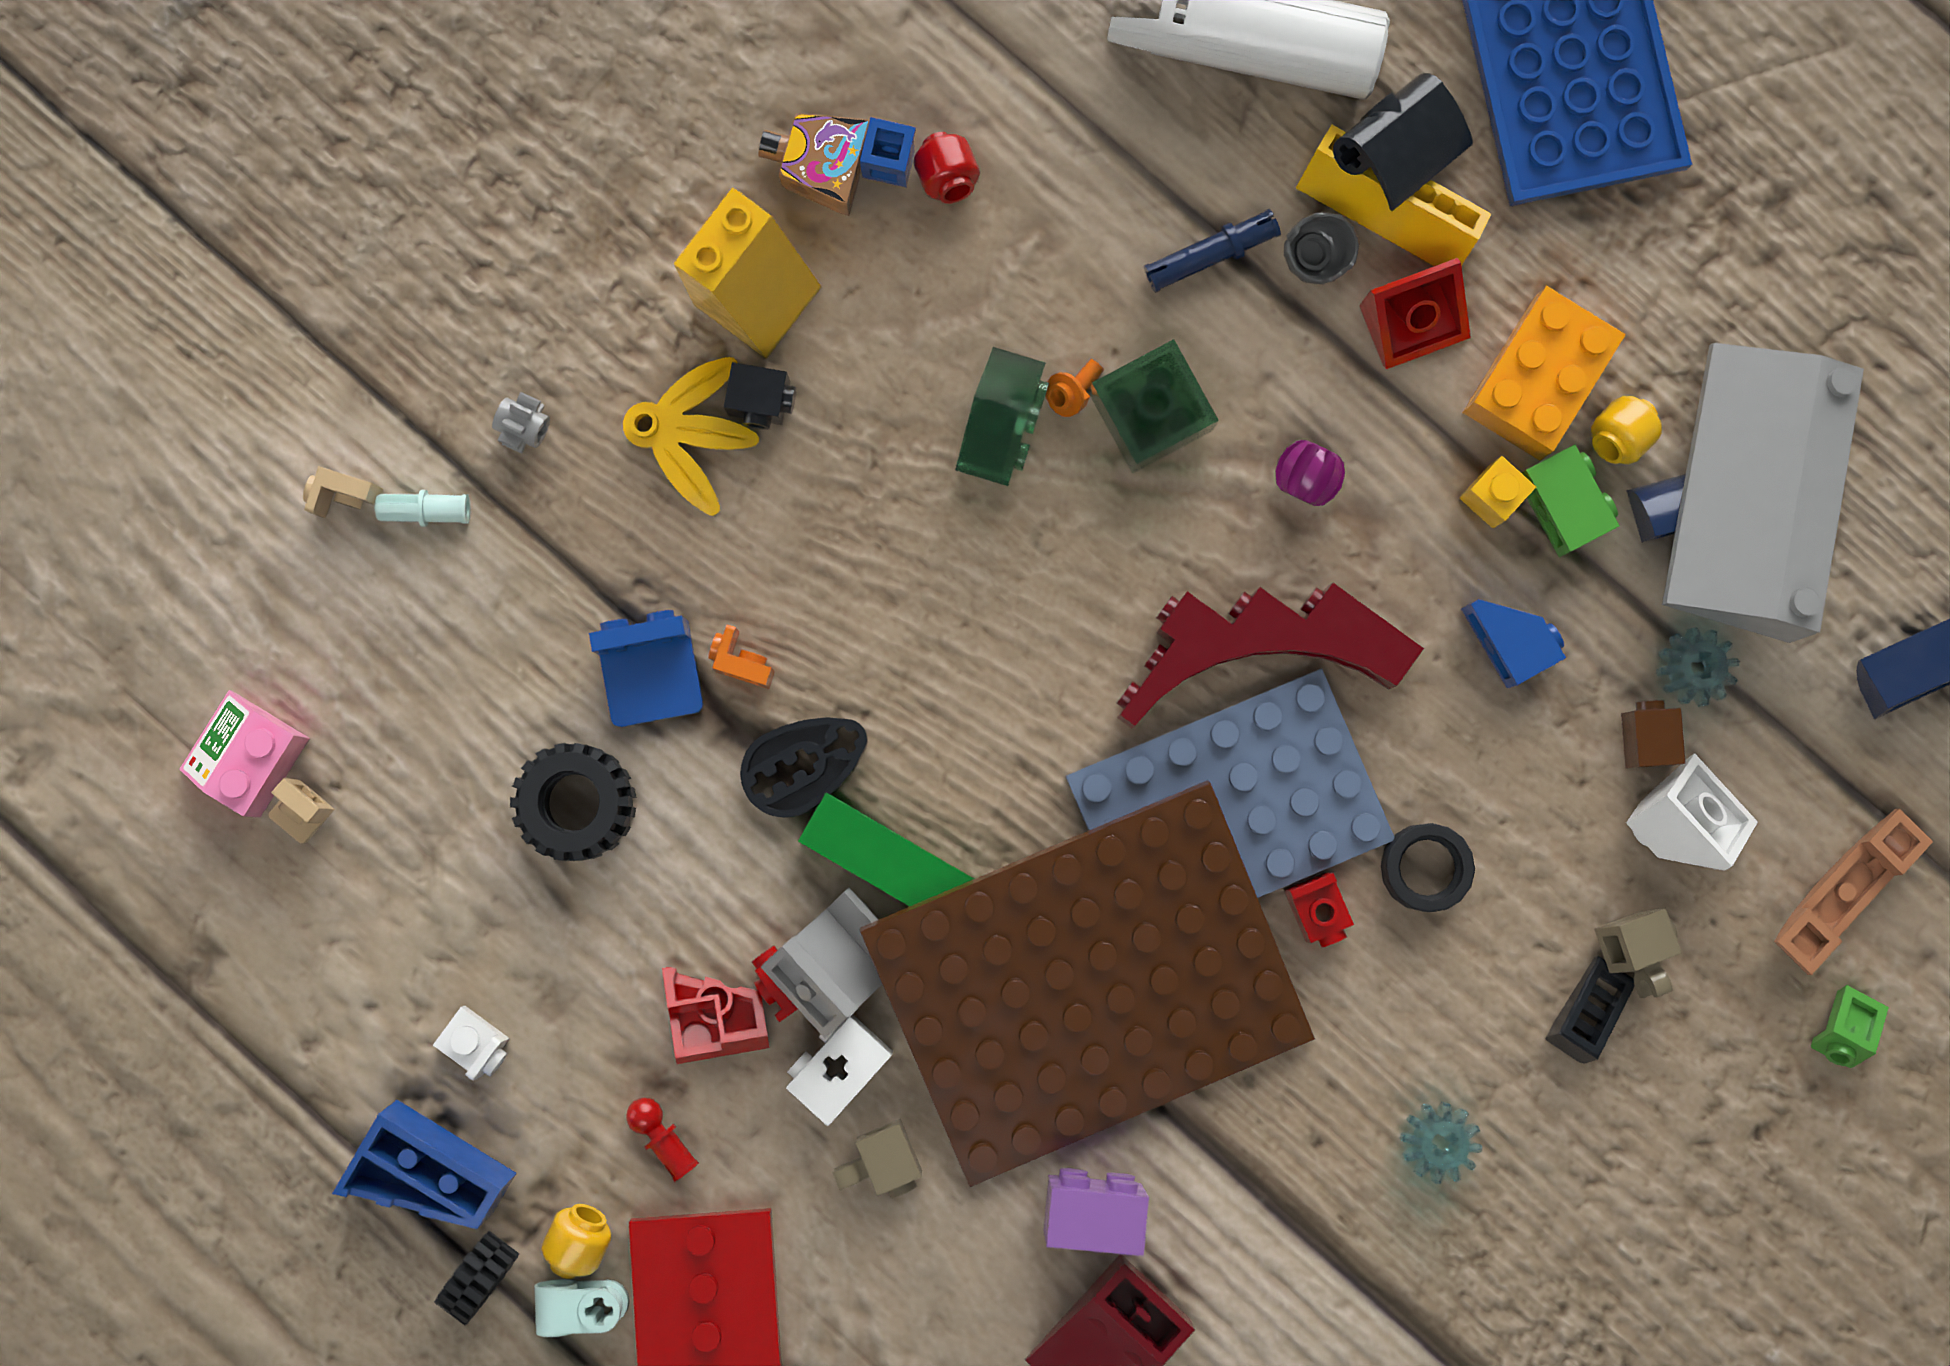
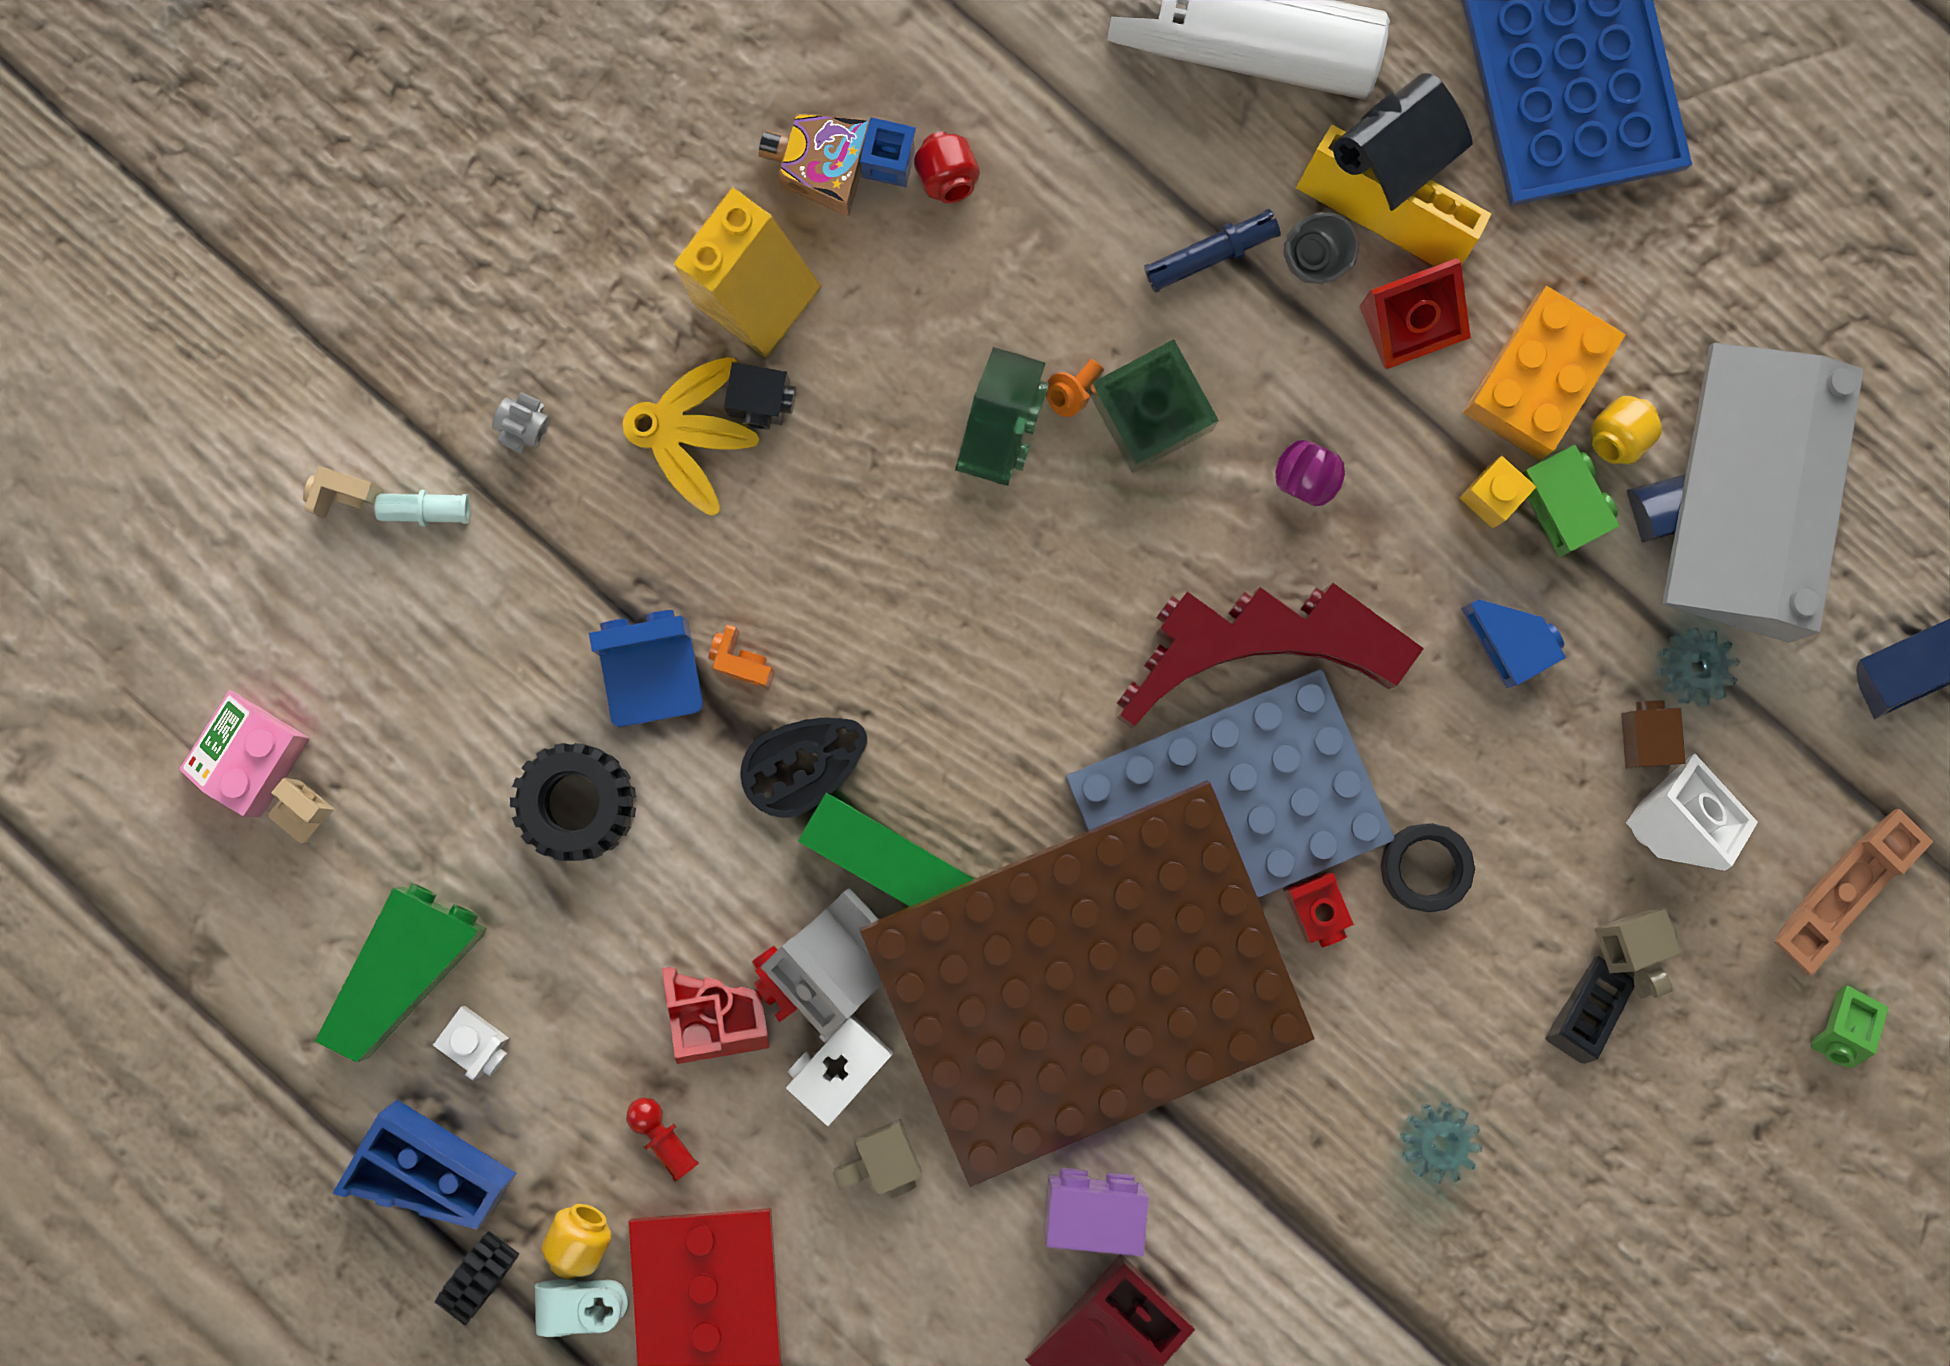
none -> green slope [314,883,487,1063]

